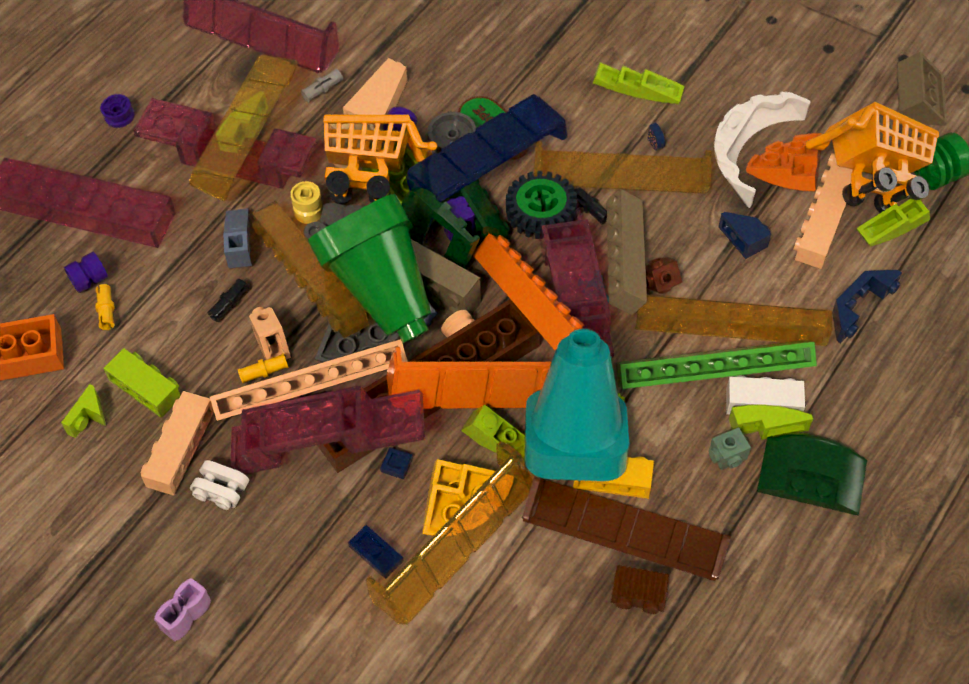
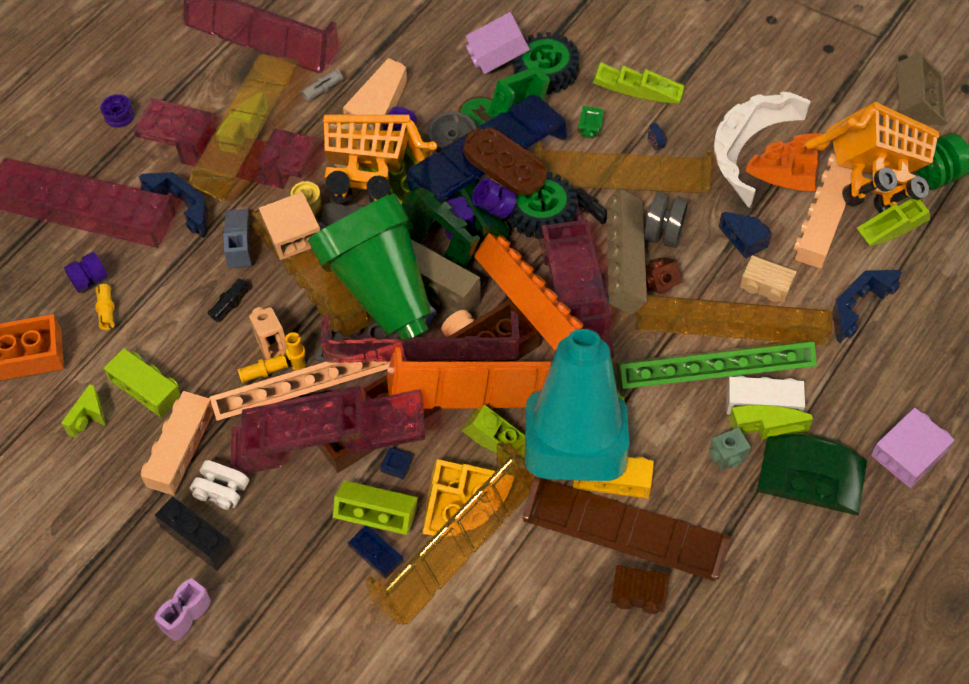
none -> dark blue slope [138,172,208,238]
none -> black brick [155,496,234,571]
none -> light nougat brick [259,192,320,260]
none -> yellow pin [285,332,306,370]
none -> clear pink piece [320,311,519,363]
none -> lime brick [333,480,418,535]
none -> reddish brown tile [463,127,546,195]
none -> lavender brick [466,12,530,74]
none -> dark purple wheel [472,178,516,219]
none -> green panel [488,67,551,127]
none -> wheel [513,32,579,94]
none -> green bracket [577,106,604,138]
none -> dark grey wheel [644,191,688,248]
none -> tan brick [740,255,797,303]
none -> lavender brick [871,408,955,489]

